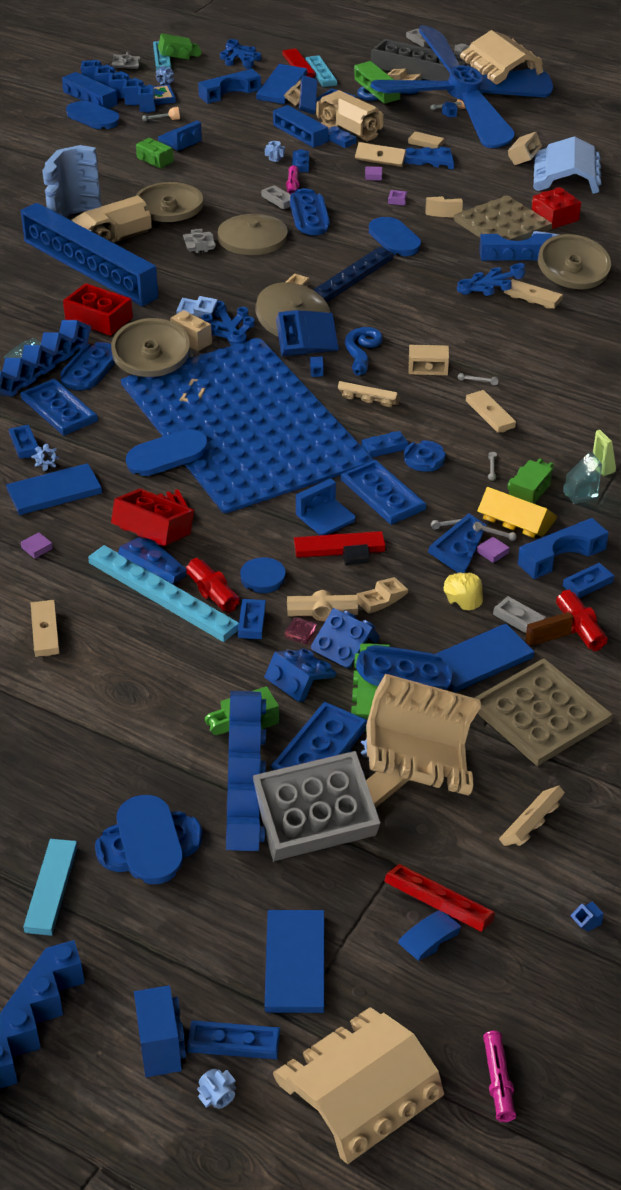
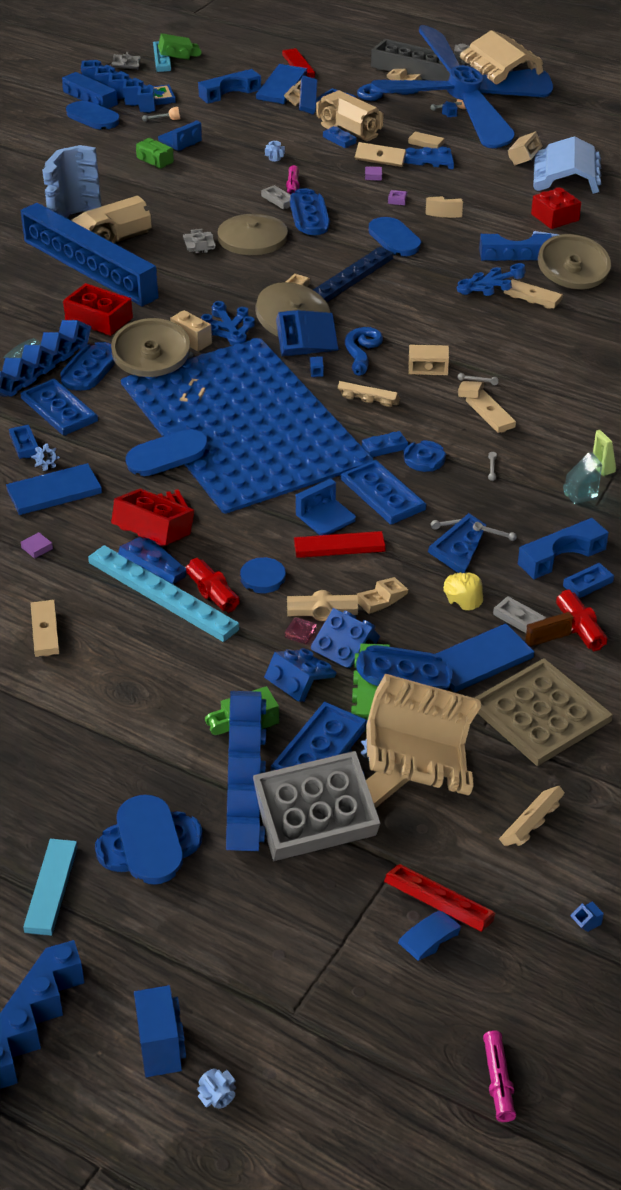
dark tan dish [135,182,203,222] -> none
light blue gear [156,65,174,85] -> none
light blue slope [176,296,217,318] -> none
blue tile [187,1020,280,1060] -> none
blue plant [220,39,261,69] -> none
blue plate [238,599,266,639] -> none
blue tile [265,910,324,1013] -> none
blue brick [273,105,329,148] -> none
tan hinge [273,1007,444,1164] -> none
blue plate [292,149,309,172] -> none
medium azure tile [306,55,337,87] -> none
black piece [343,544,369,565] -> none
bright green brick [354,61,400,104] -> none
light grey plate [406,29,429,48] -> none
dark tan plate [454,195,552,241] -> none
medium lavender tile [477,537,509,563] -> none
yellow slope [478,487,558,538] -> none
bright green brick [507,459,554,504] -> none
none -> tan slope [458,381,484,398]

